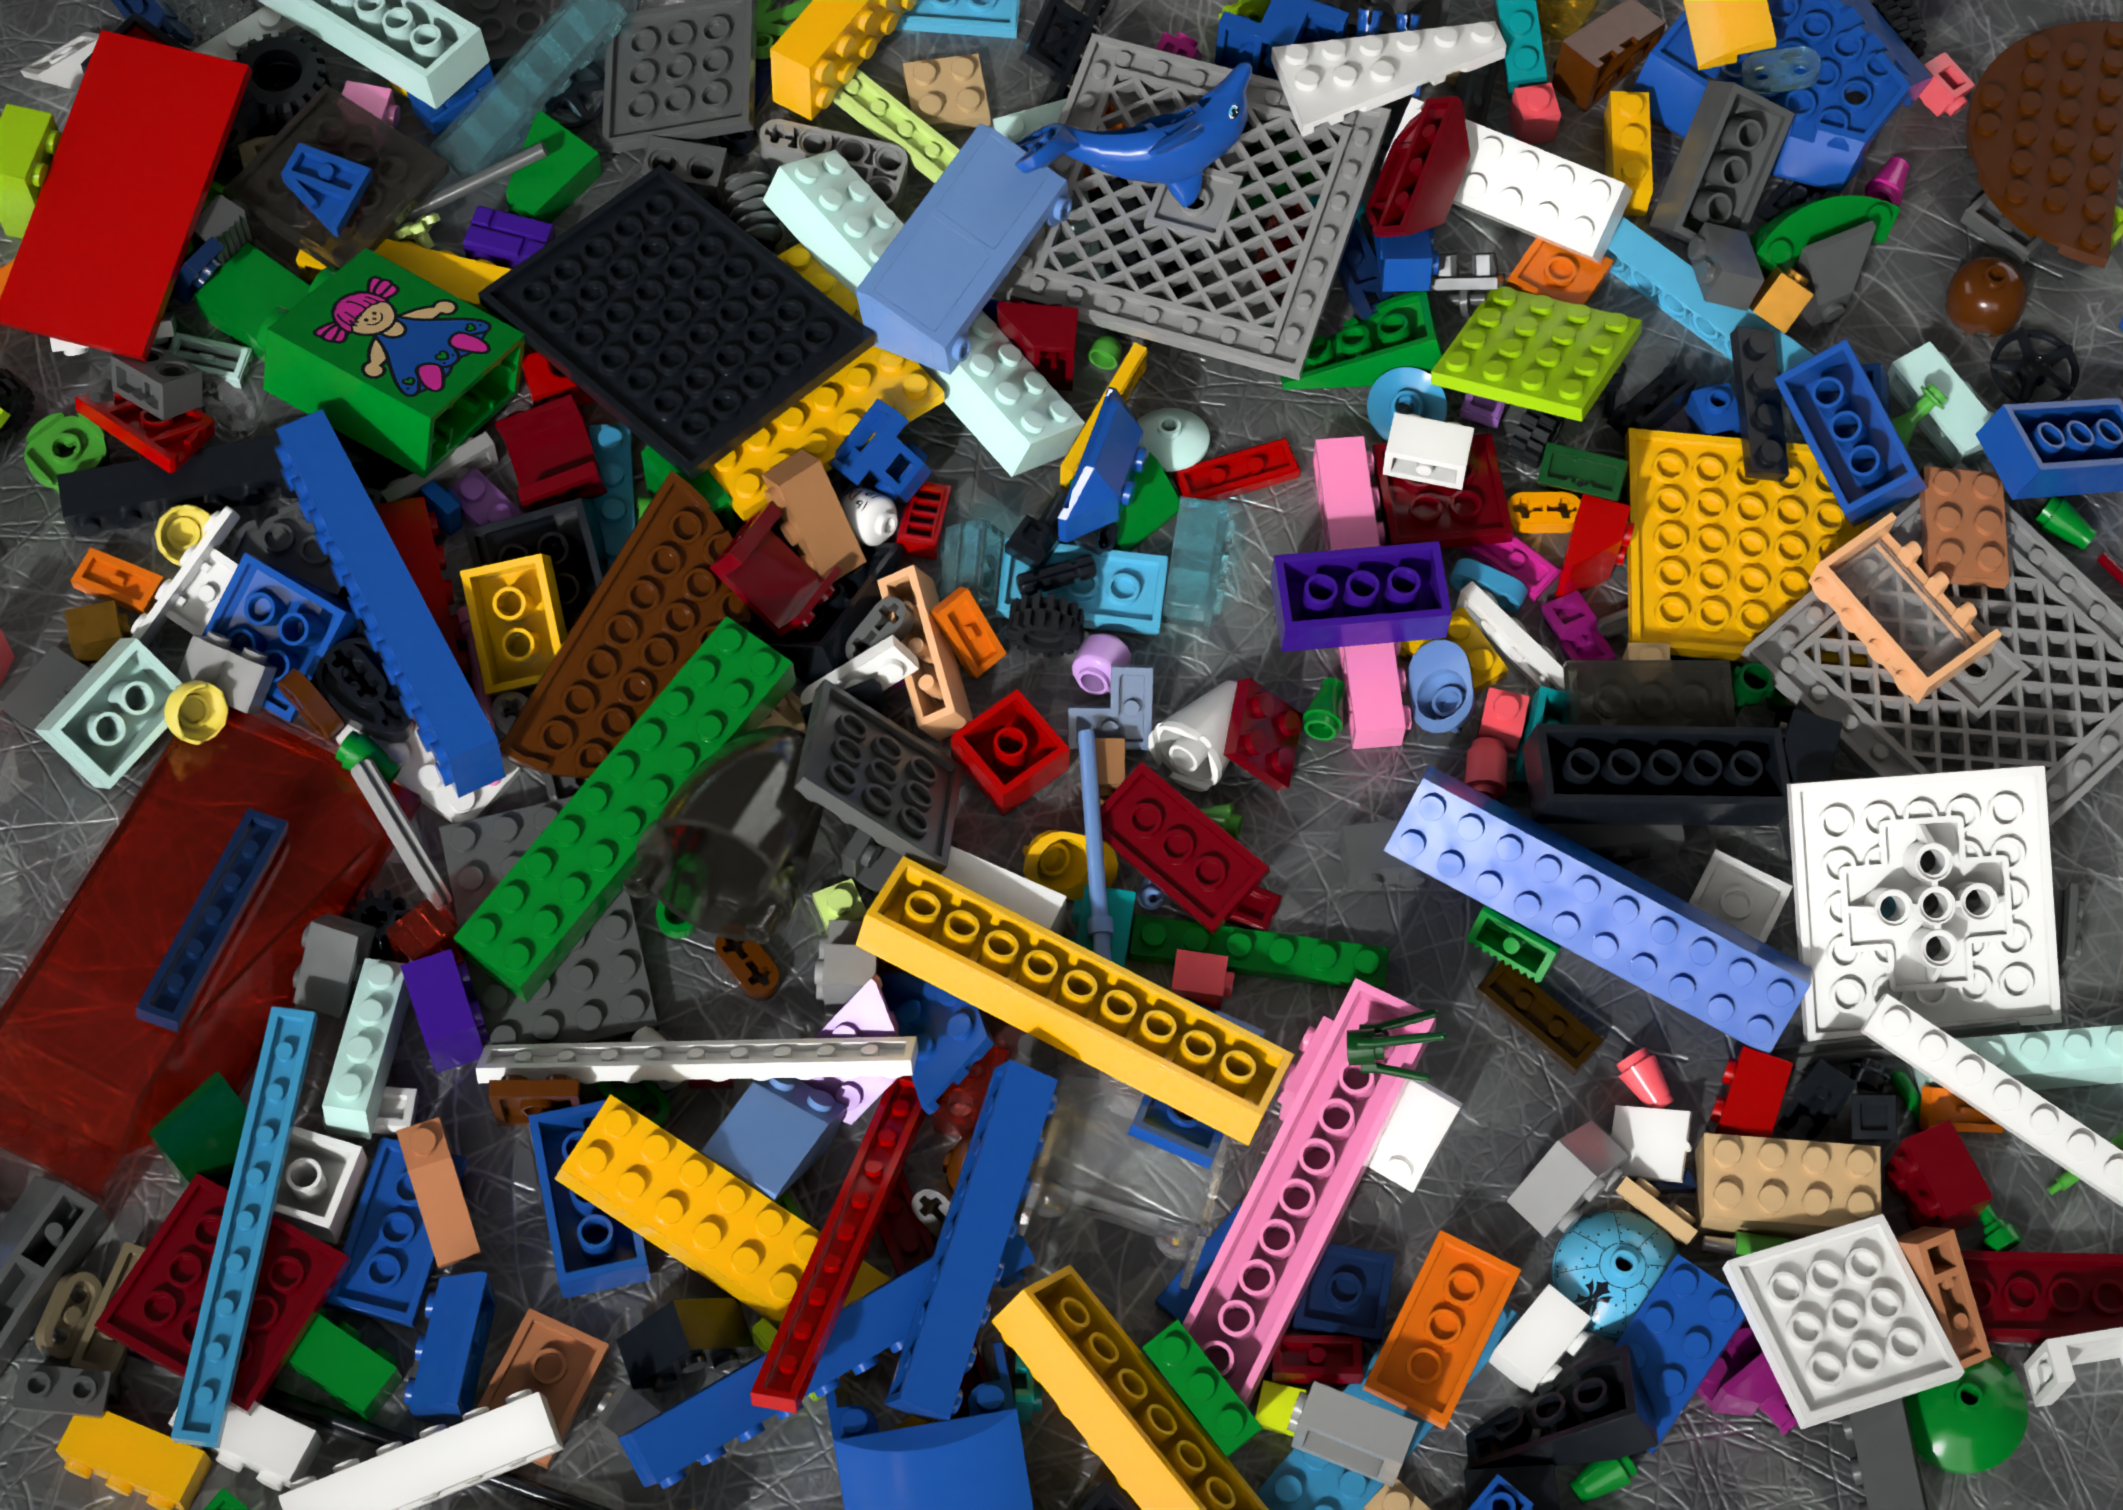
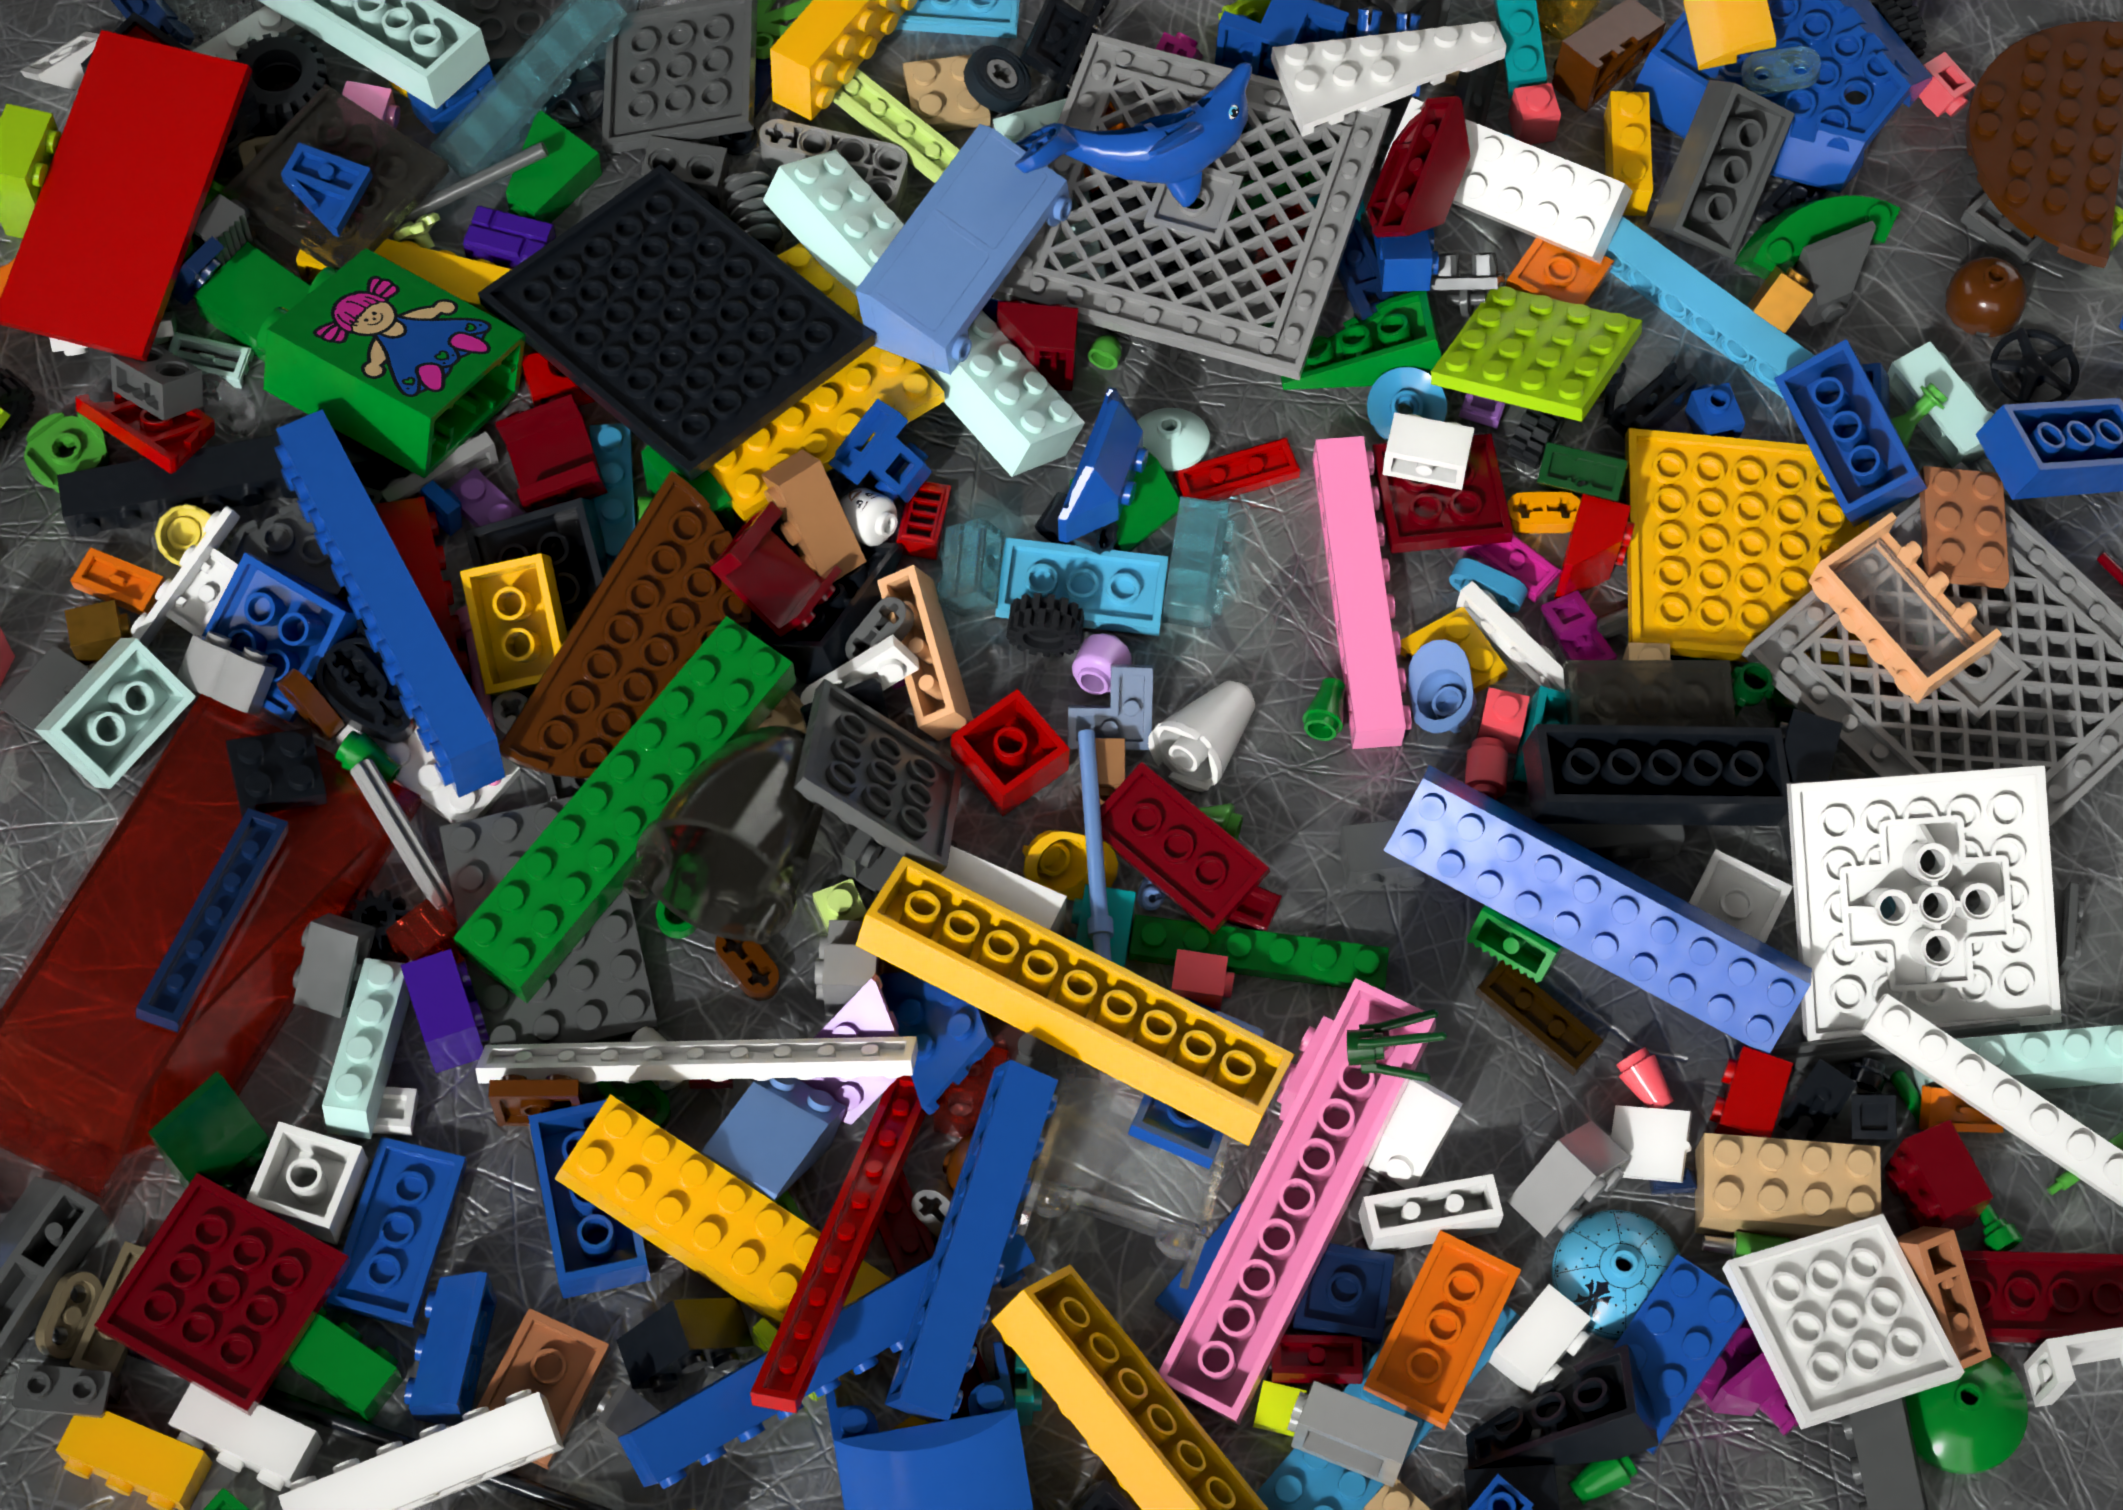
light yellow hair [163,680,229,745] -> none
dark azure plate [171,1006,318,1449] -> none
nougat slope [396,1117,482,1269] -> none
orange plate [930,586,1007,679] -> none
black tile [1005,514,1061,571] -> none
black axle [1016,554,1096,596] -> none
yellow tile [1060,342,1148,490] -> none
green plate [1142,1319,1263,1458] -> none
dark red plate [1223,678,1303,791] -> none
dark purple brick [1270,541,1452,652] -> none
tan plate [1616,1176,1698,1248] -> none
dark grey brick [1688,222,1765,311] -> none
black plate [1730,327,1789,482] -> none
dark pink cone [1865,157,1909,206] -> none
green cone [2033,496,2098,550] -> none
none -> black plate [226,727,327,817]
none -> black bush [963,45,1032,113]
none -> white brick [1358,1174,1504,1253]

